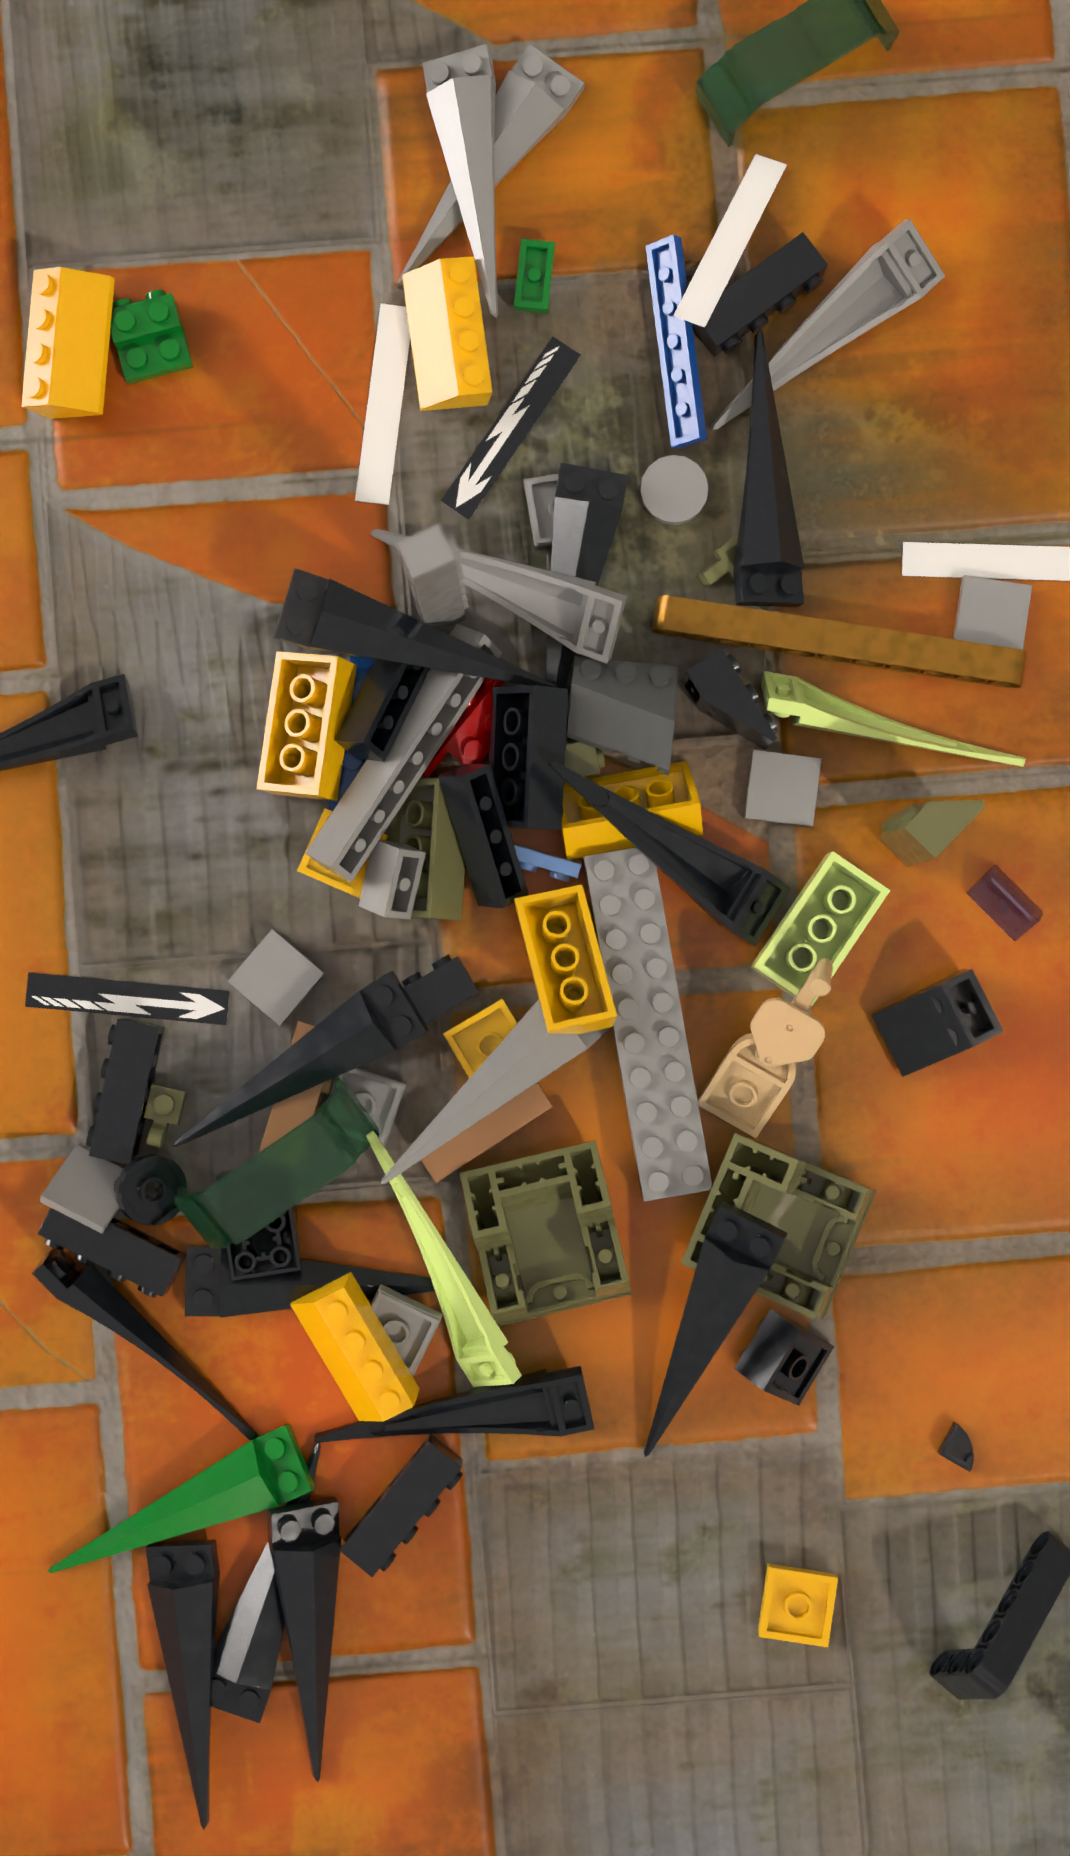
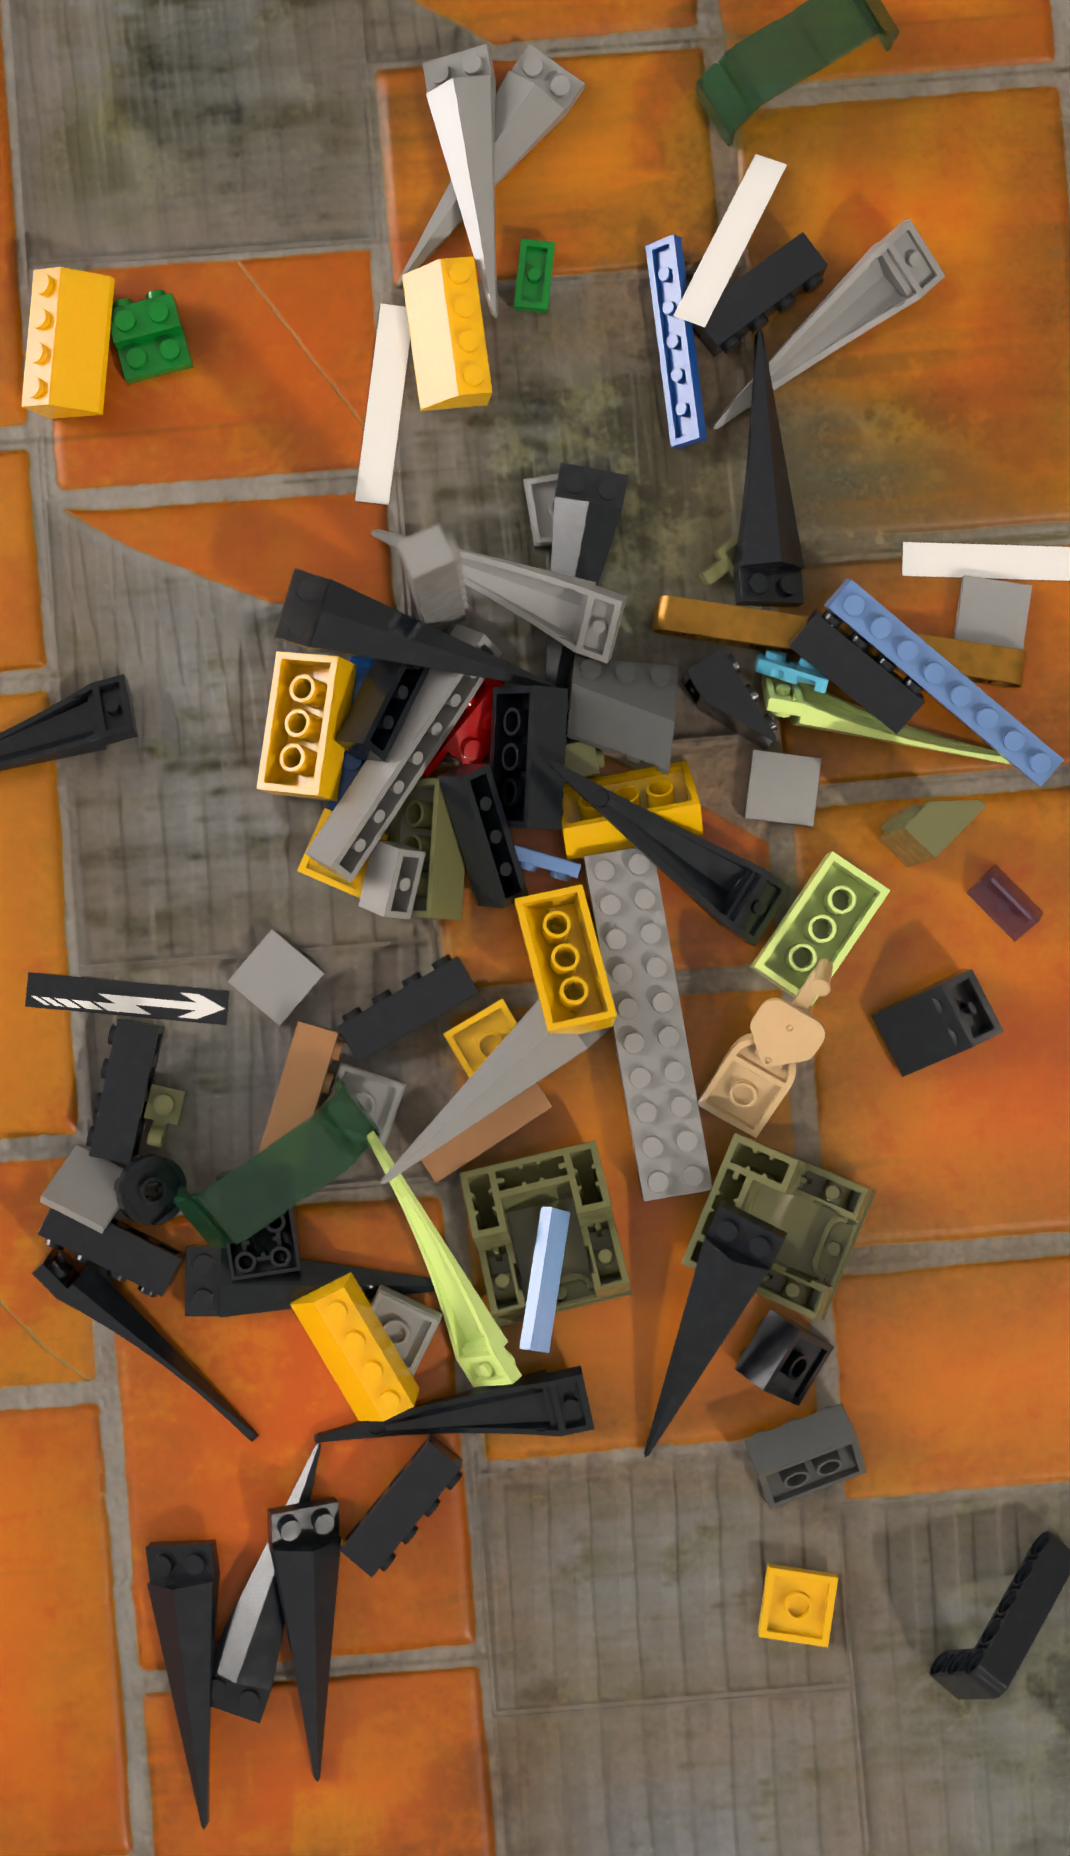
green plate [48,1423,316,1573] -> none
black plate [172,971,429,1147] -> none
black sticker [441,337,581,520] -> none
light grey tile [640,455,709,525] -> none
black tile [937,1422,974,1472] -> none
none -> light blue tile [520,1206,570,1353]
none -> dark grey slope [744,1403,866,1509]
none -> medium azure wing [754,649,829,693]
none -> black brick [789,608,925,734]
none -> medium blue brick [824,578,1064,787]

